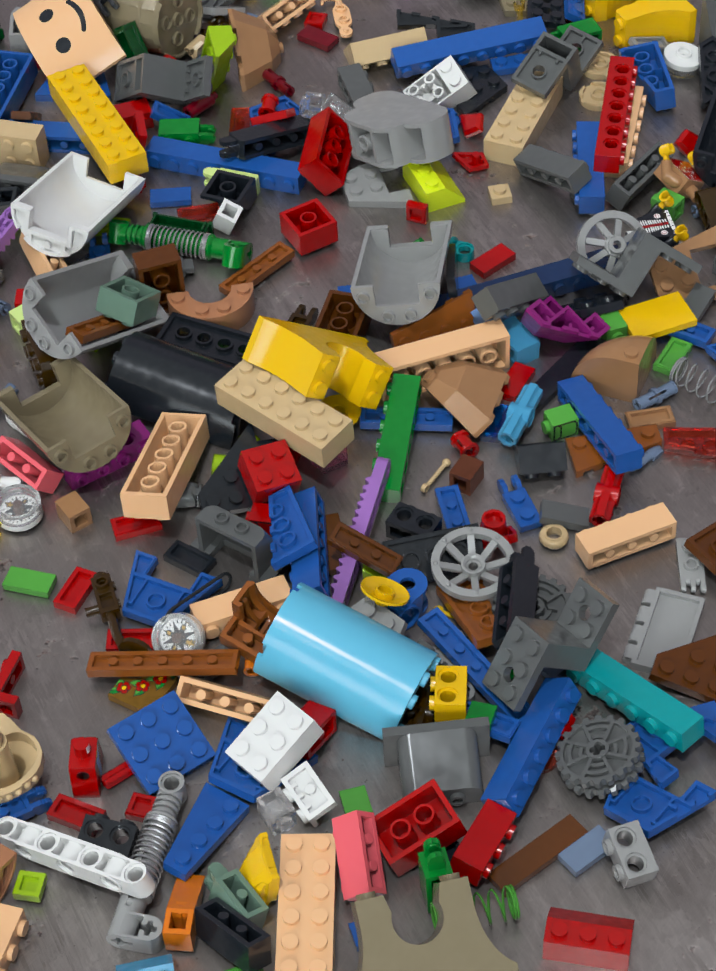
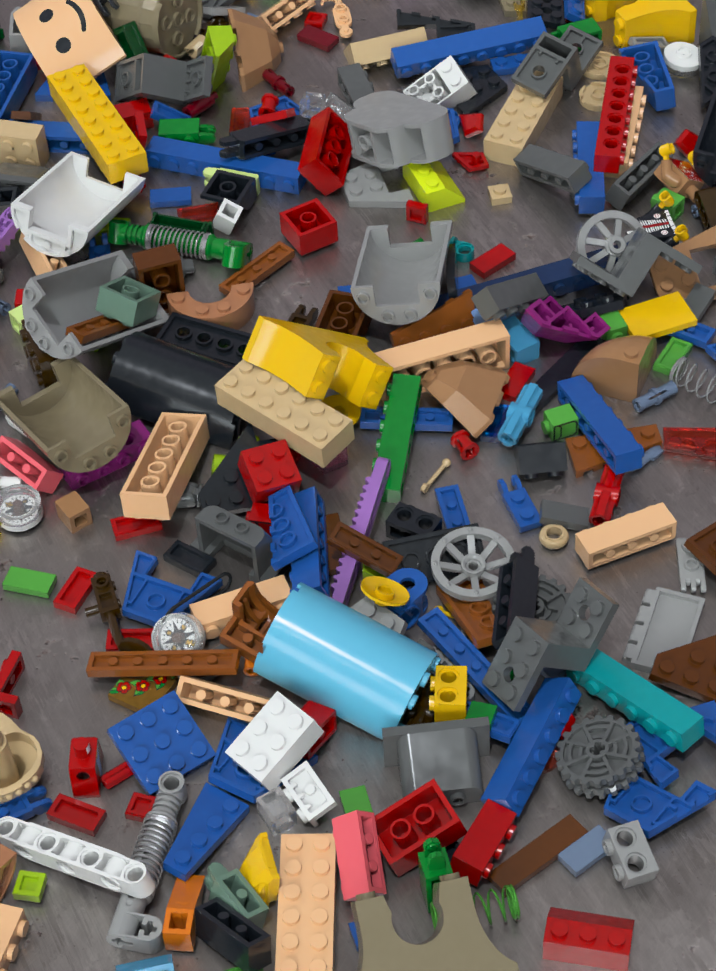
black brick [78,813,140,858] -> none
copper brick [449,454,484,496] -> none
red piece [480,509,518,549] -> none
medium nougat tile [624,405,676,430] -> none

